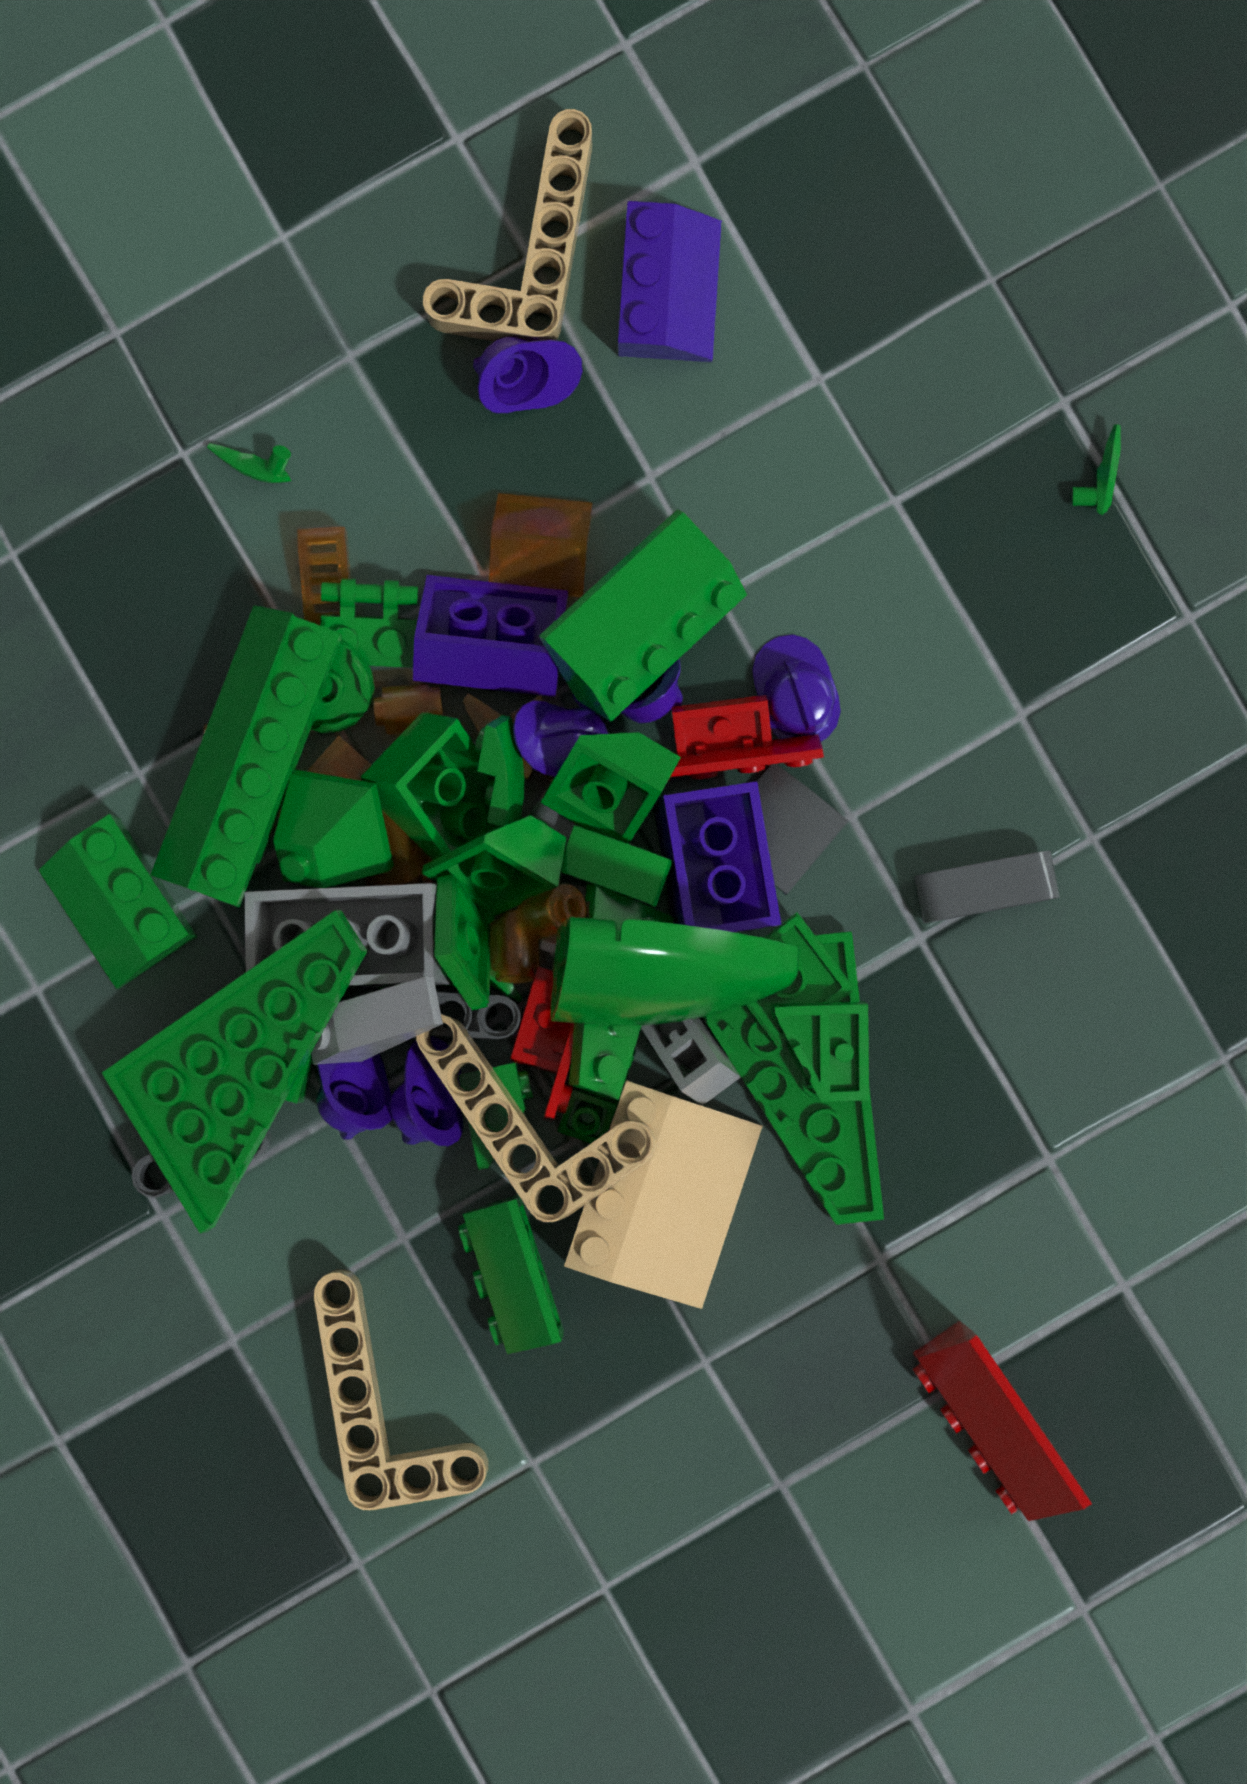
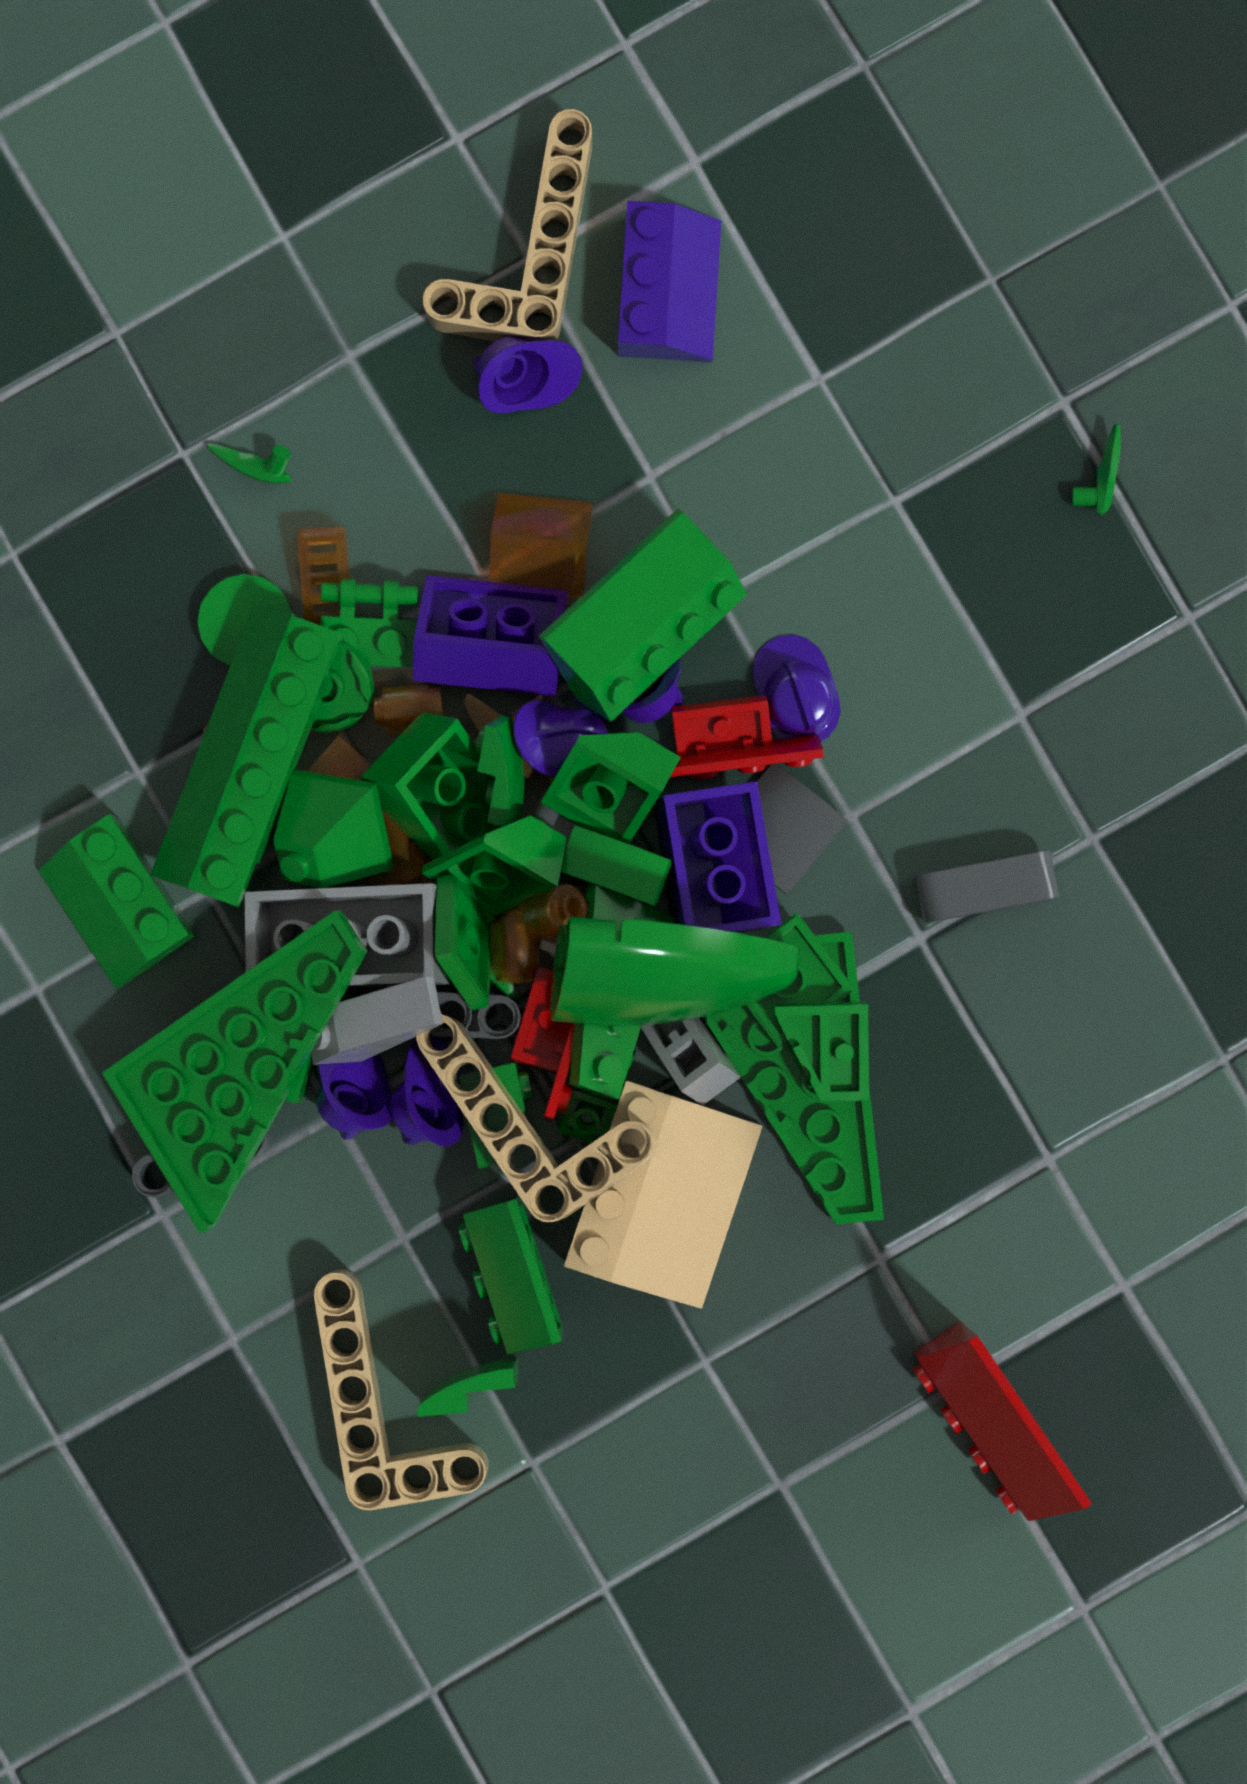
none -> green tile [197,574,292,667]
none -> green slope [417,1357,519,1417]

